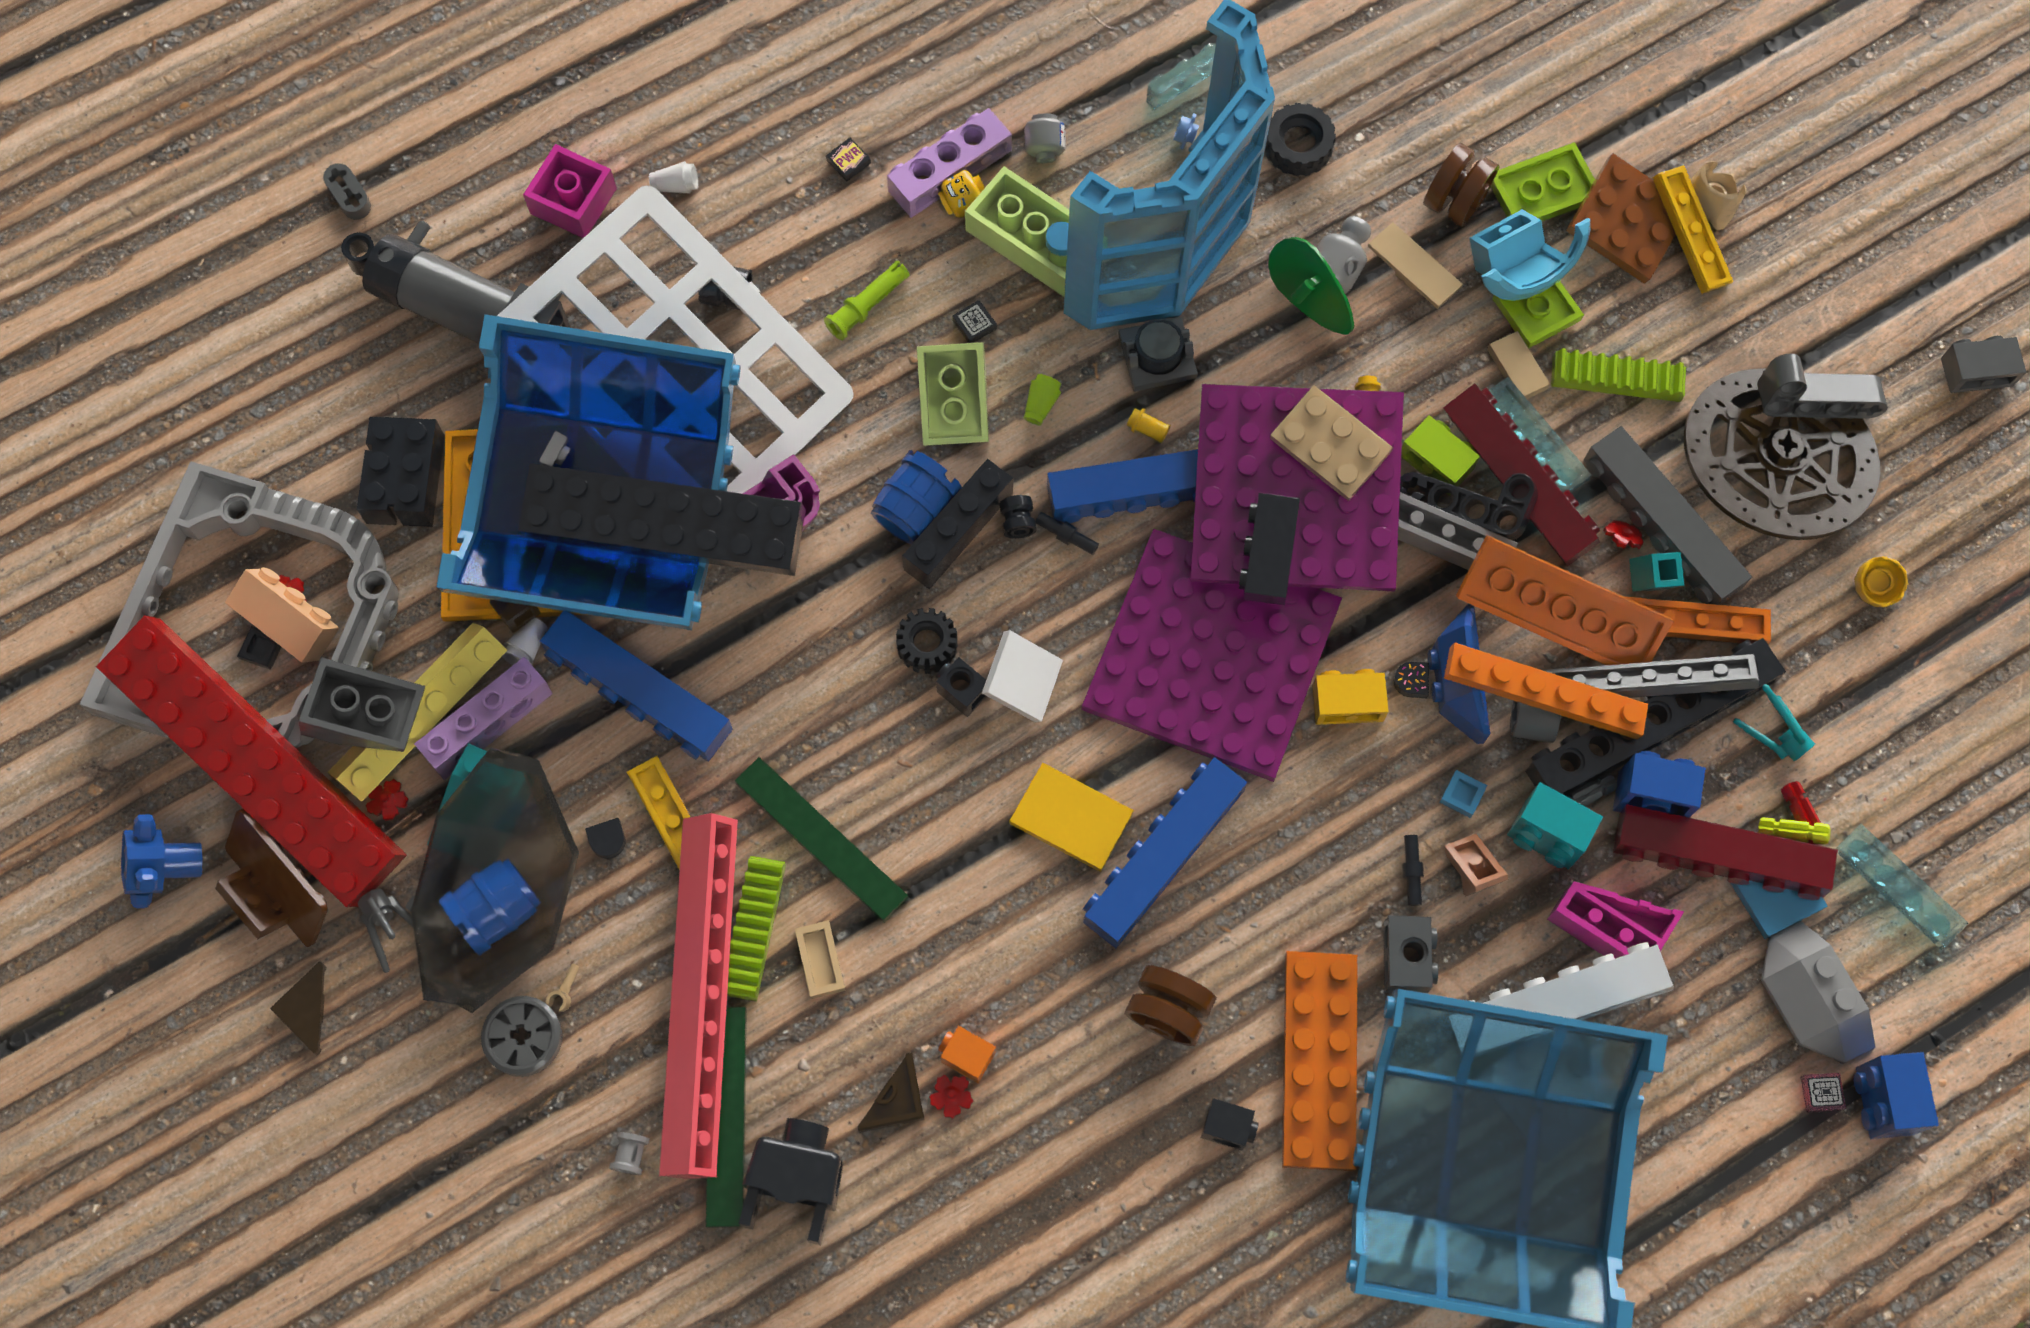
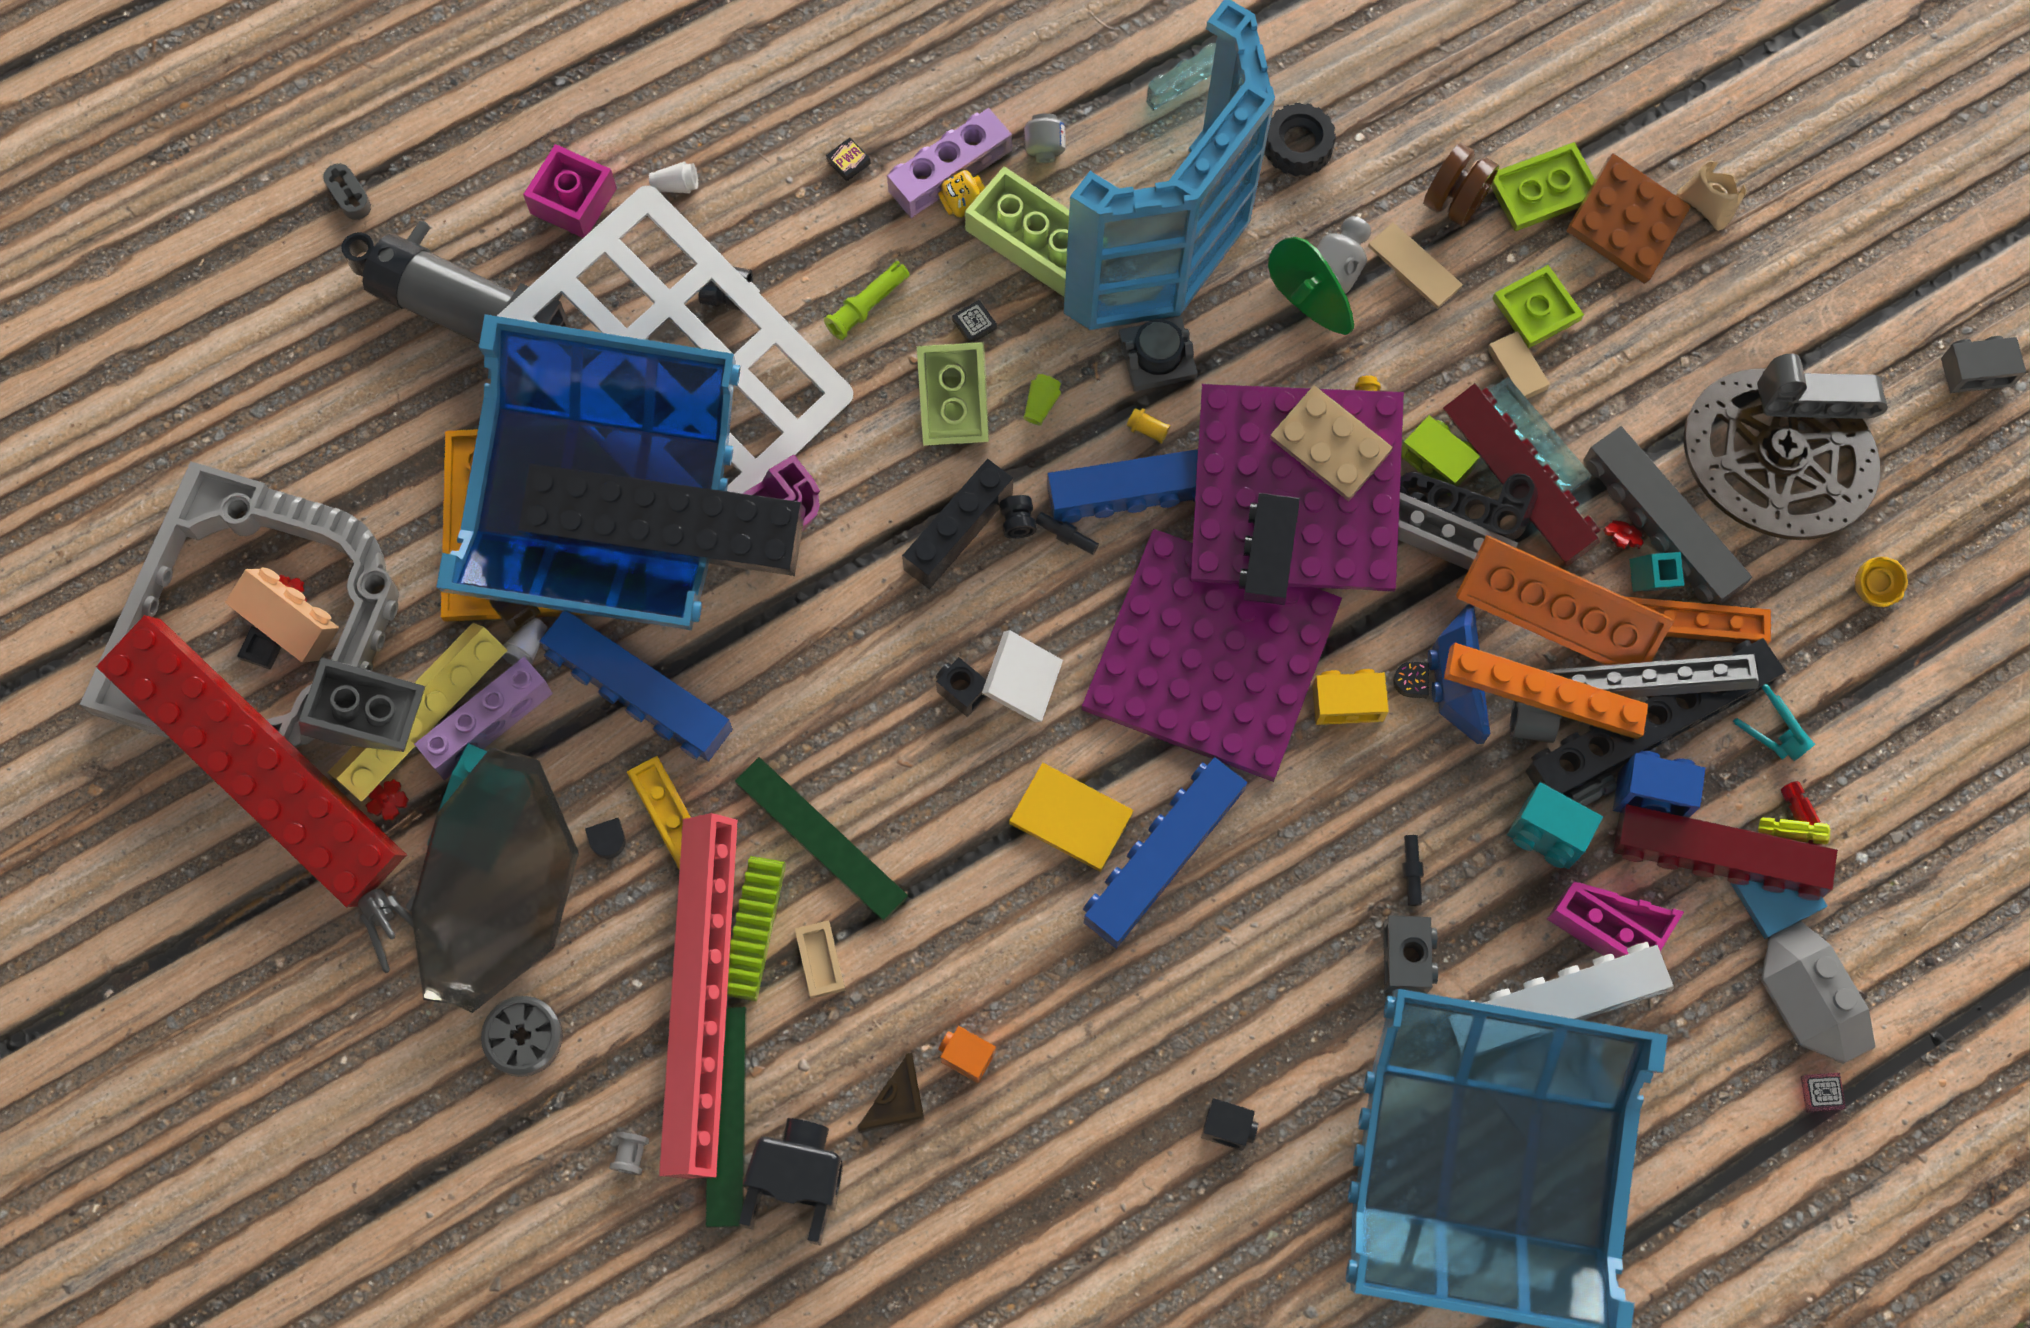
blue piece [121,814,203,908] -> none
reddish brown bracket [215,808,328,947] -> none
dark brown tile [270,961,326,1055] -> none
black piece [357,417,445,527] -> none
blue piece [439,858,541,956] -> none
light grey plate [539,431,571,467] -> none
tan hand [546,963,580,1012] -> none
blue piece [871,450,962,544] -> none
black tyre [896,608,958,674] -> none
red plant [929,1075,974,1119] -> none
dark azure tile [1046,222,1069,256] -> none
reddish brown wheel [1125,965,1217,1046] -> none
light blue plate [1173,113,1199,150] -> none
orange plate [1282,951,1358,1171] -> none
dark azure tile [1439,770,1487,818] -> none
nougat slope [1444,834,1508,897] -> none
medium azure piece [1469,209,1591,301] -> none
lime gear [1551,348,1686,402] -> none
yellow tile [1653,165,1734,294] -> none
clear light blue plate [1835,824,1969,950] -> none
blue brick [1854,1052,1939,1139] -> none

